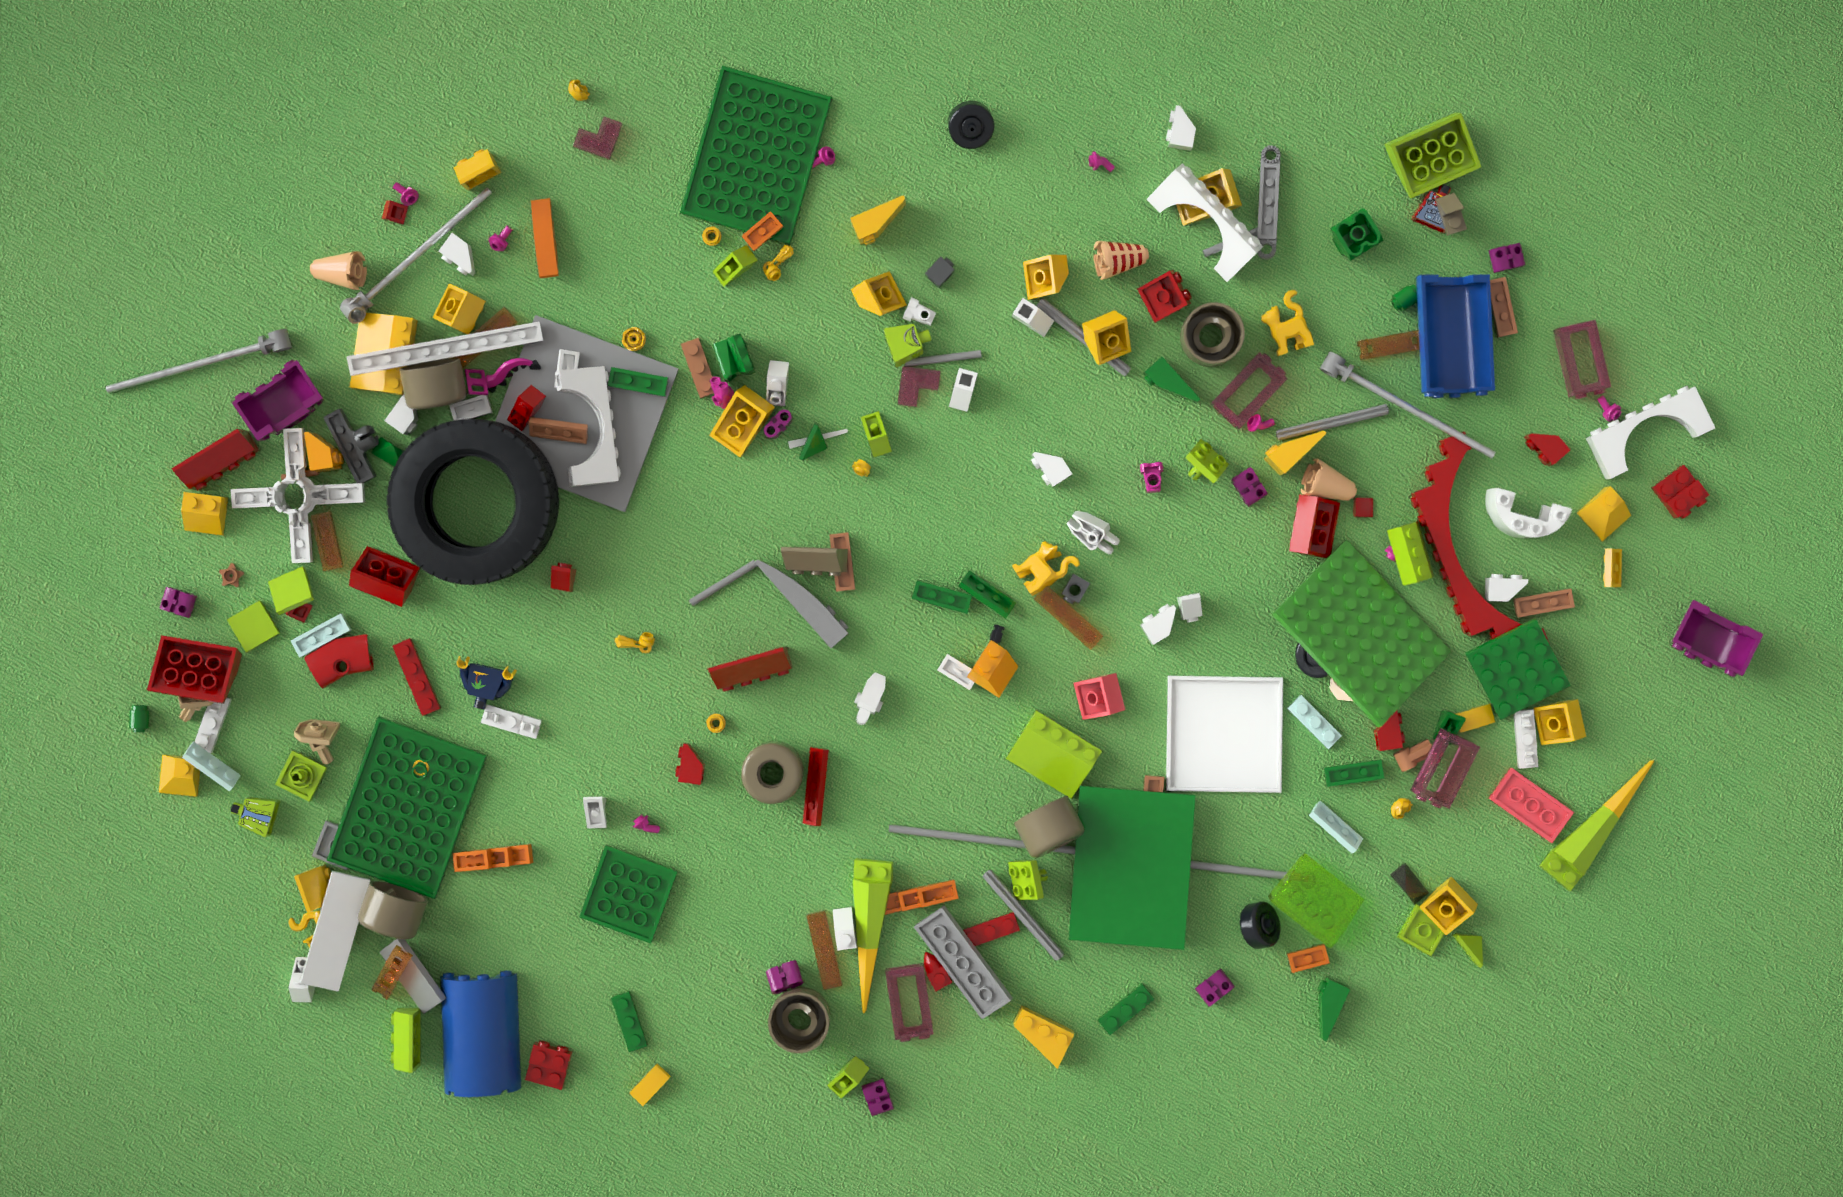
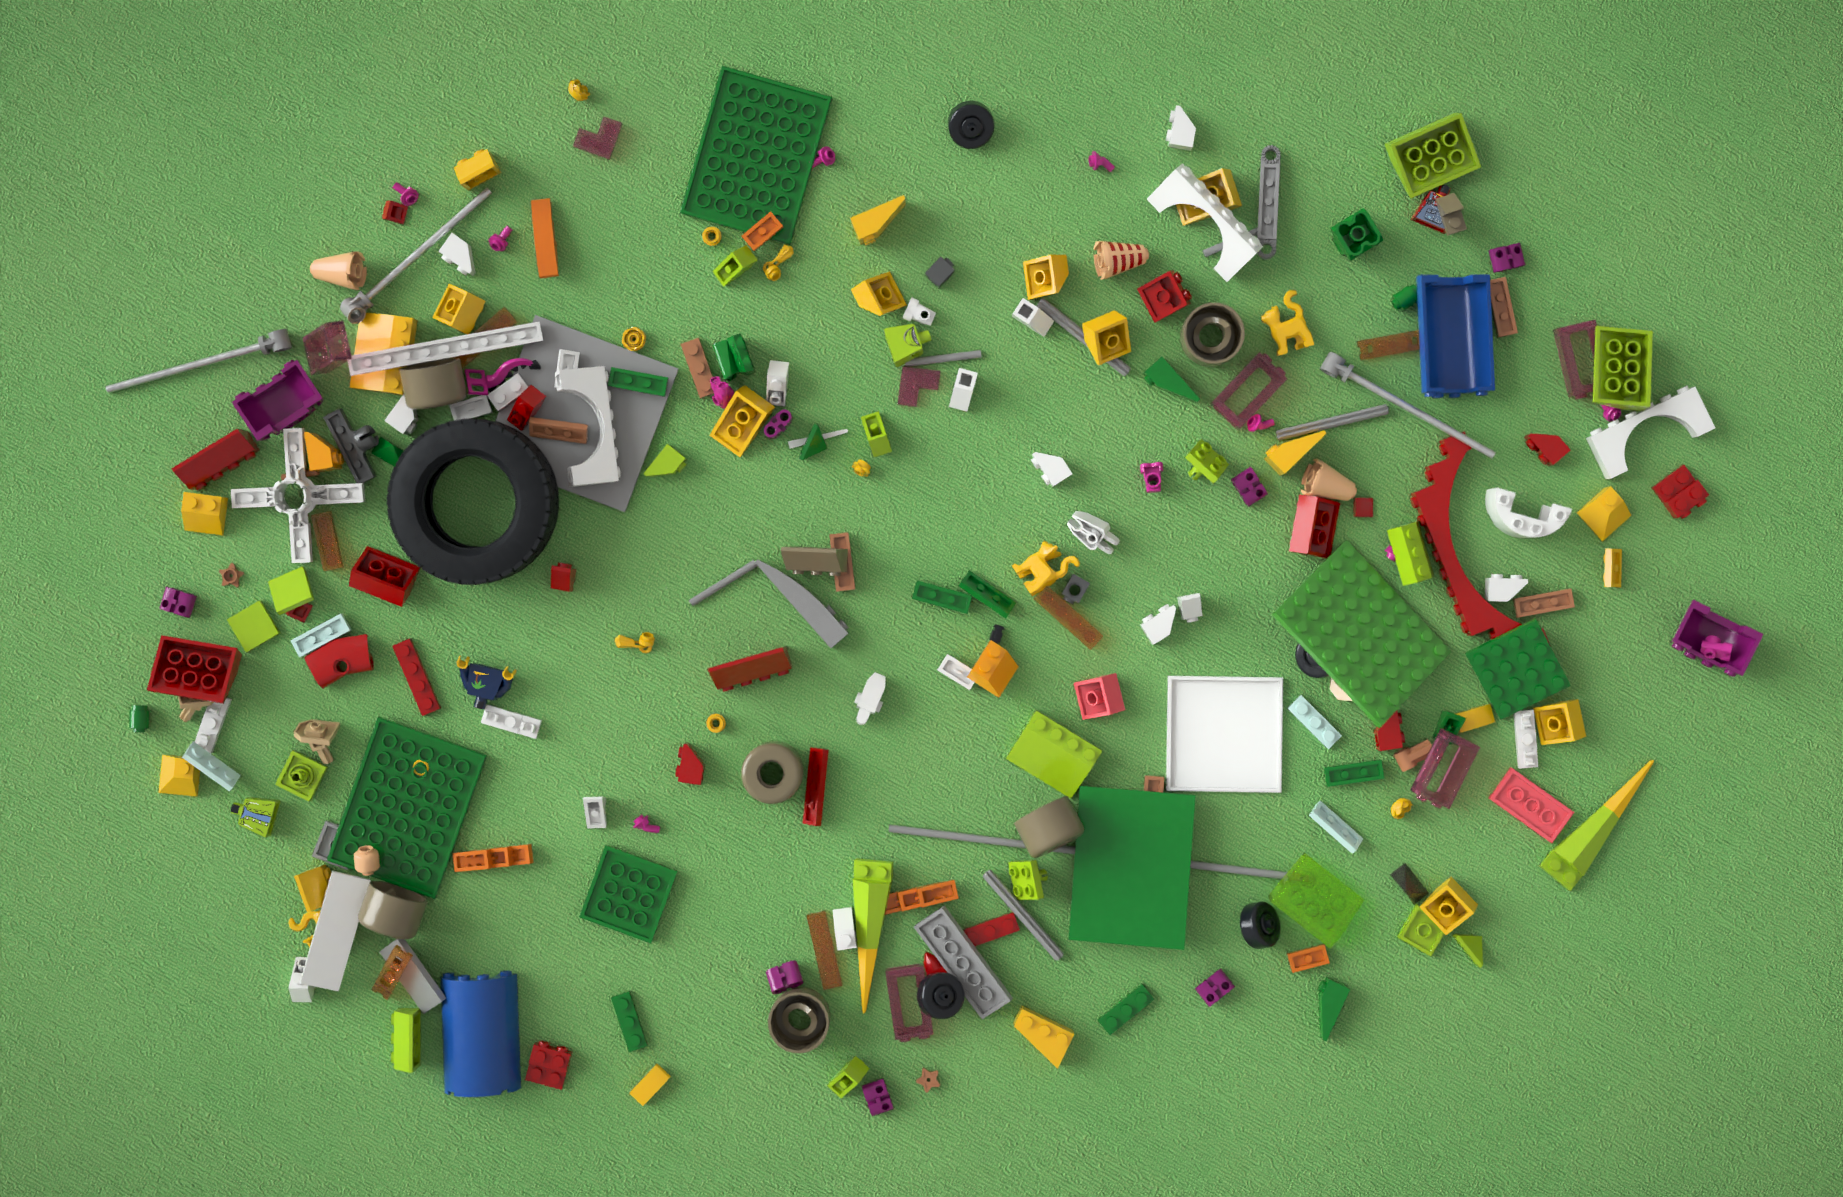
none -> clear pink piece [303,321,352,375]
none -> light nougat head [354,845,380,876]
none -> white plate [487,373,528,411]
none -> lime slope [644,444,687,477]
none -> nougat plate [916,1068,940,1093]
none -> black wheel [917,972,965,1019]
none -> lime slope [1593,326,1653,411]
none -> dark pink plate [1700,635,1733,662]

